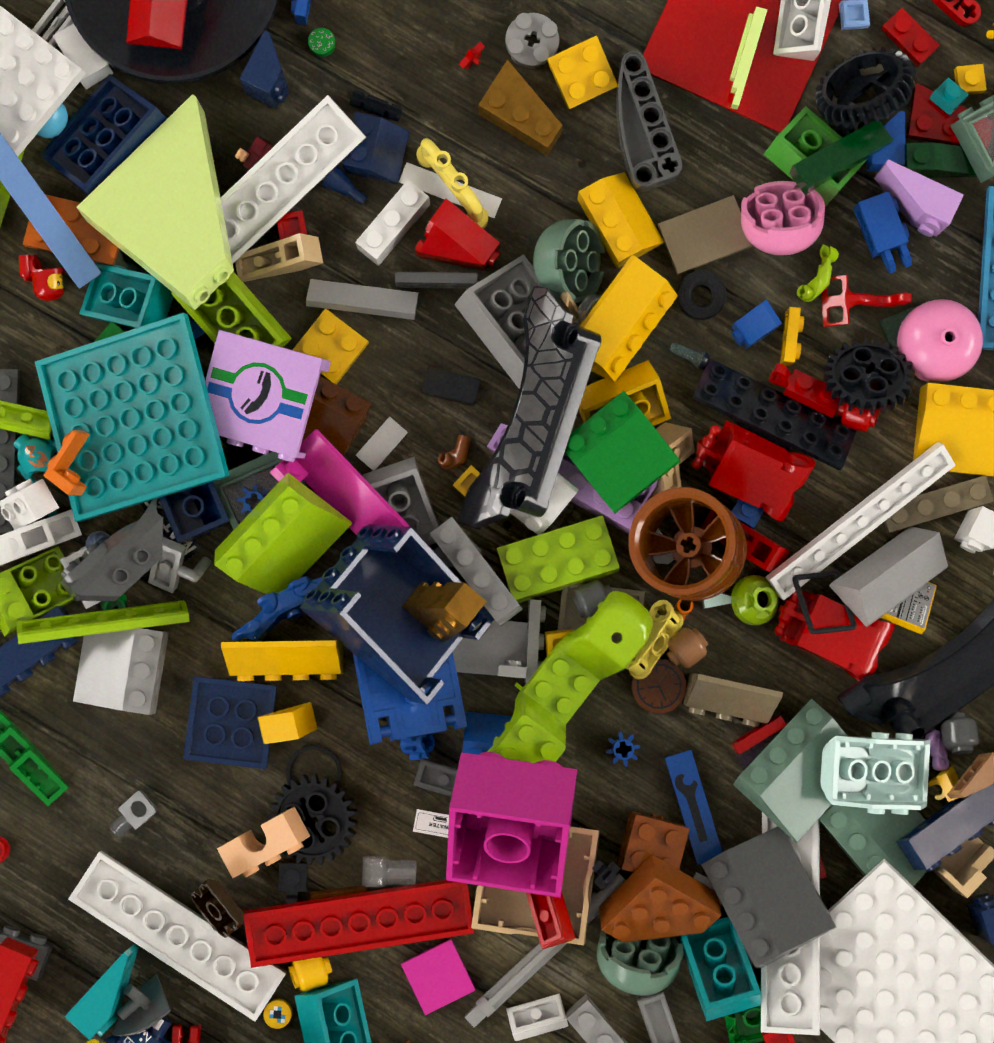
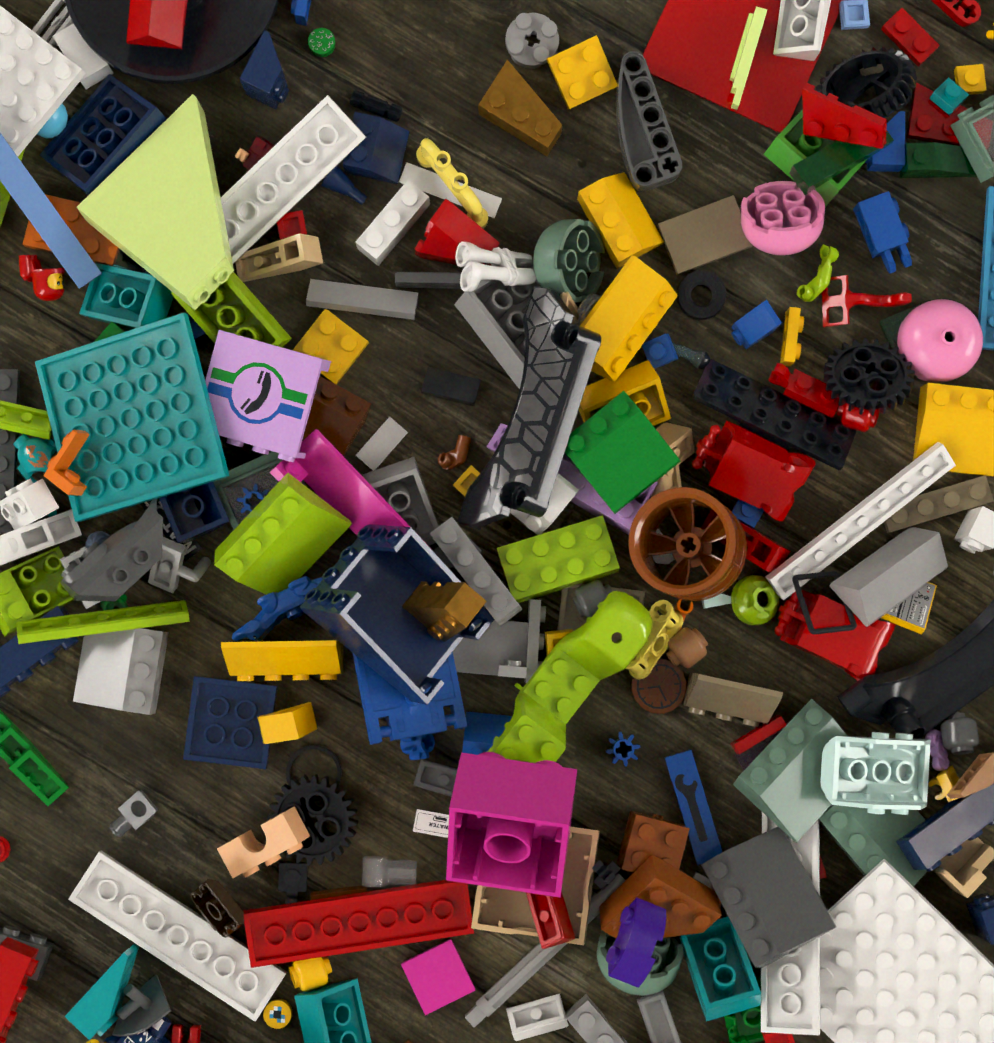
red piece [459,42,485,70] -> none
lavender slope [874,159,963,237] -> none
none -> white piece [455,241,536,292]
none -> dark purple brick [606,897,666,988]
none -> blue plate [642,334,678,369]
none -> red wing [802,82,887,149]

